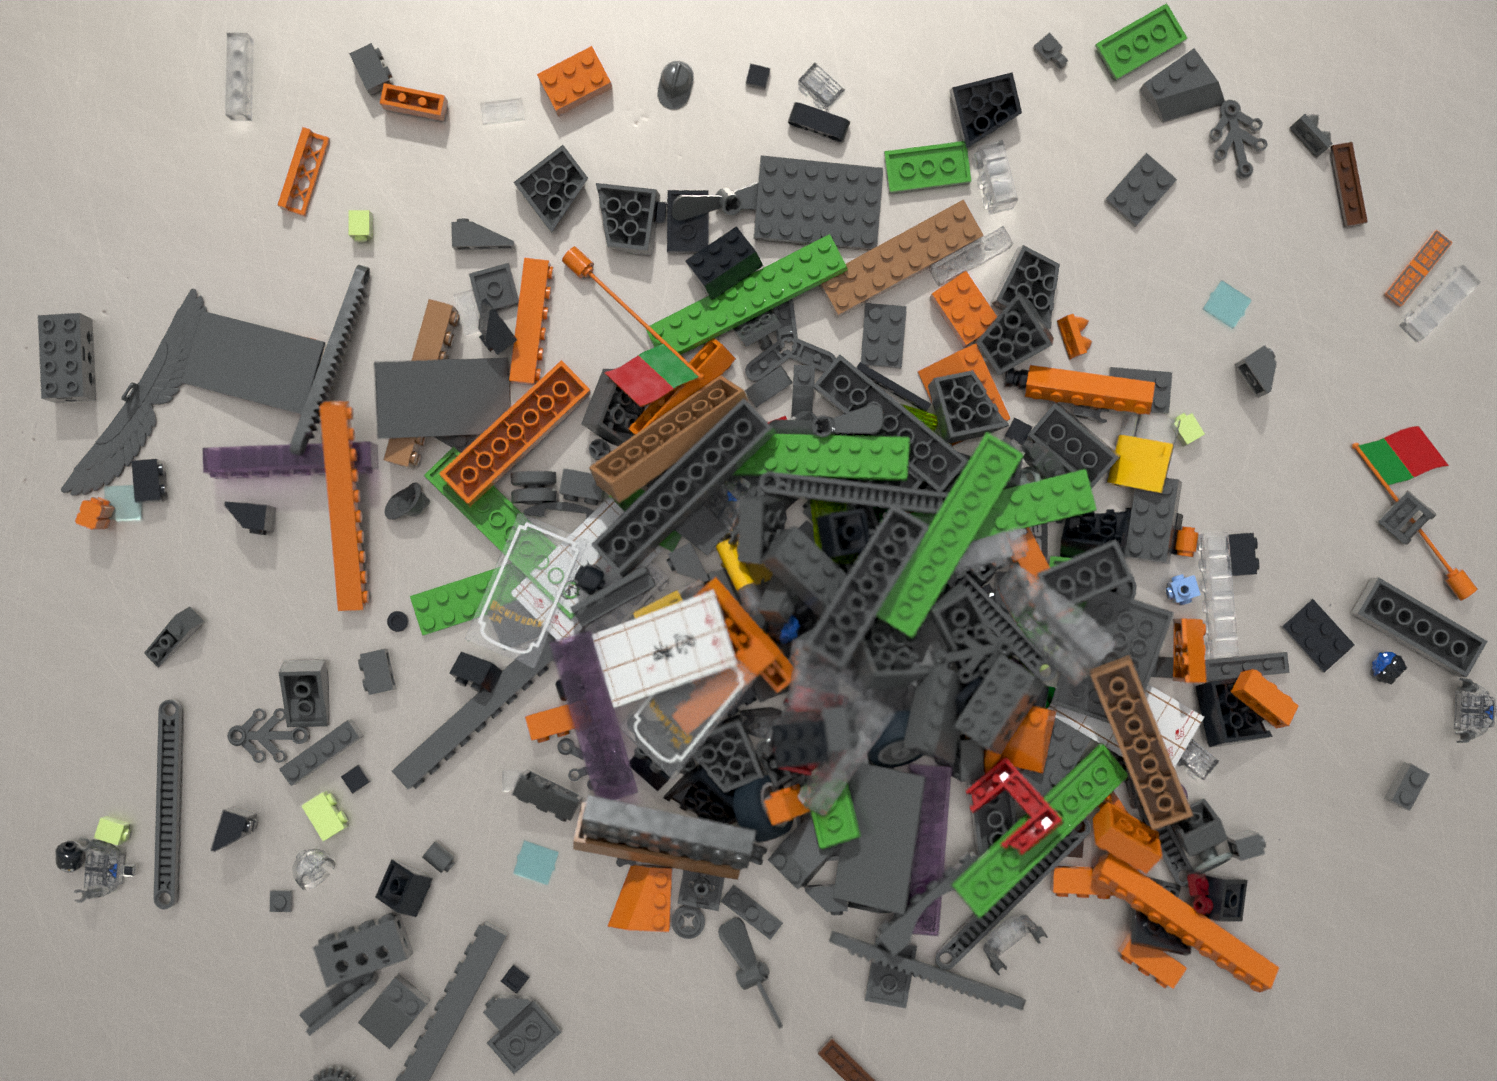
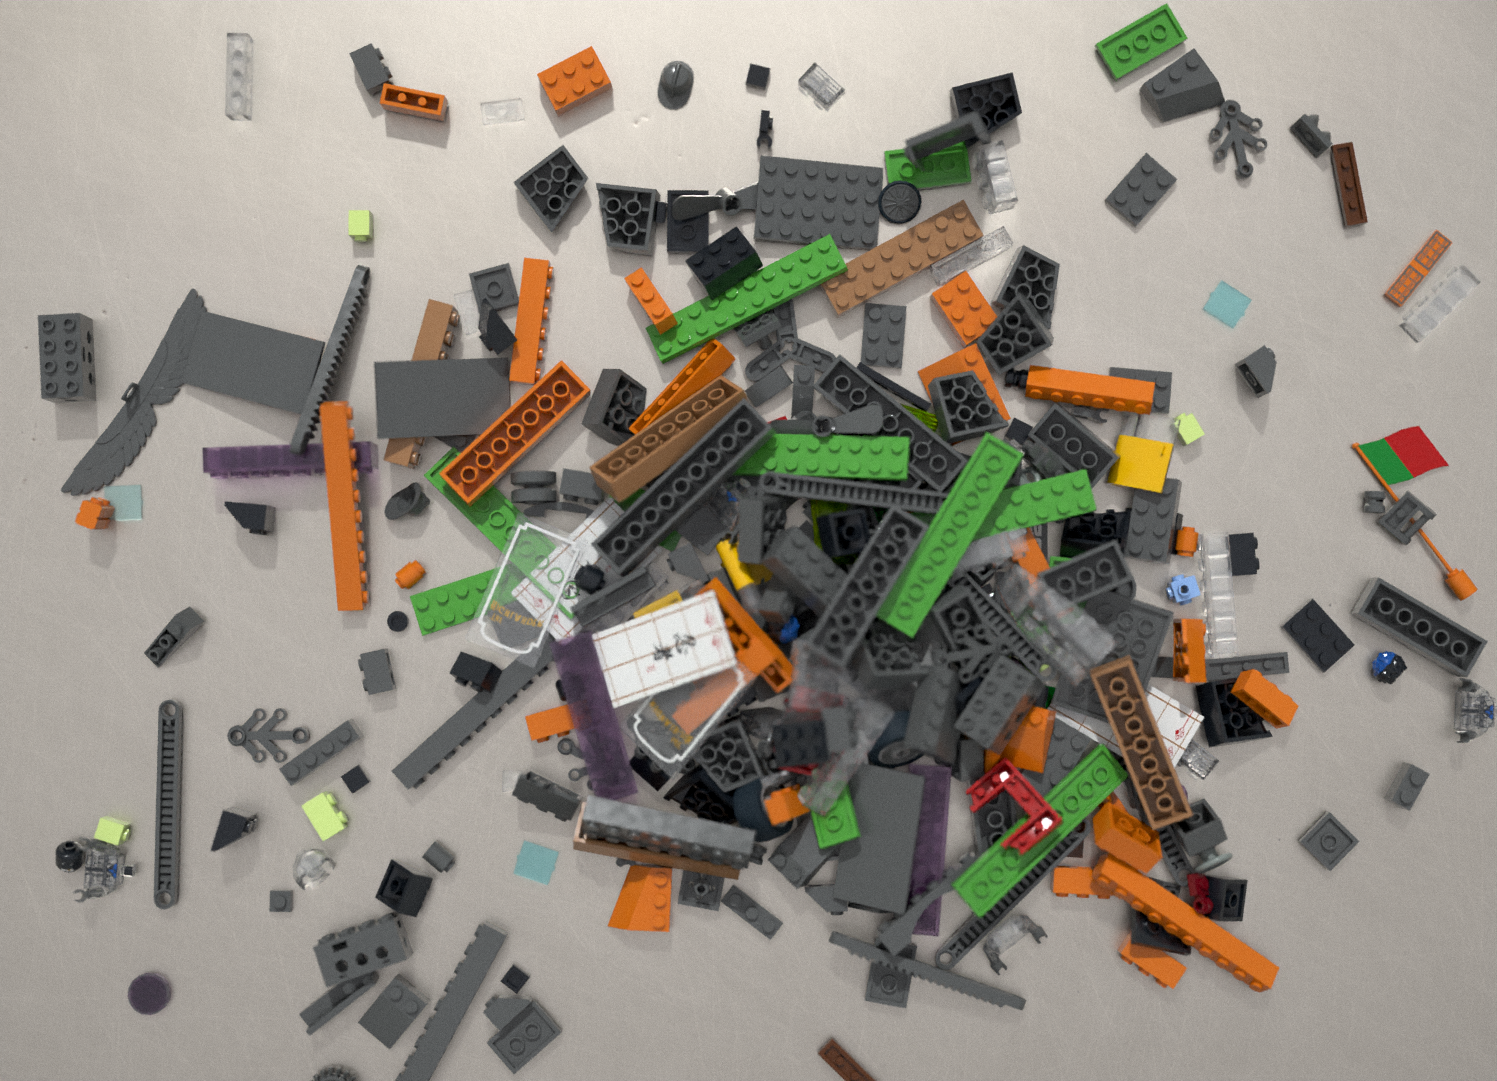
black brick [131,459,166,504] -> none
orange fence [277,127,330,216] -> none
dark grey slope [278,659,329,727] -> none
dark grey slope [451,218,516,250] -> none
flag [562,246,704,407] -> none
dark grey wheel [589,439,610,460] -> none
dark grey gear [671,905,705,939] -> none
dark grey piece [718,918,783,1029] -> none
black beam [787,102,850,142] -> none
dark grey plate [1033,32,1068,70] -> none
orange tile [1057,313,1092,359] -> none
dark grey brick [1227,830,1266,861] -> none
none -> tile [128,972,171,1015]
none -> orange brick [395,559,426,590]
none -> orange brick [624,267,678,335]
none -> black plate [757,110,773,149]
none -> clear tile [760,770,789,787]
none -> dark grey wheel [878,180,922,224]
none -> dark grey panel [903,111,992,172]
none -> dark grey plate [1299,811,1360,871]
none -> dark grey wheel [1364,491,1386,513]

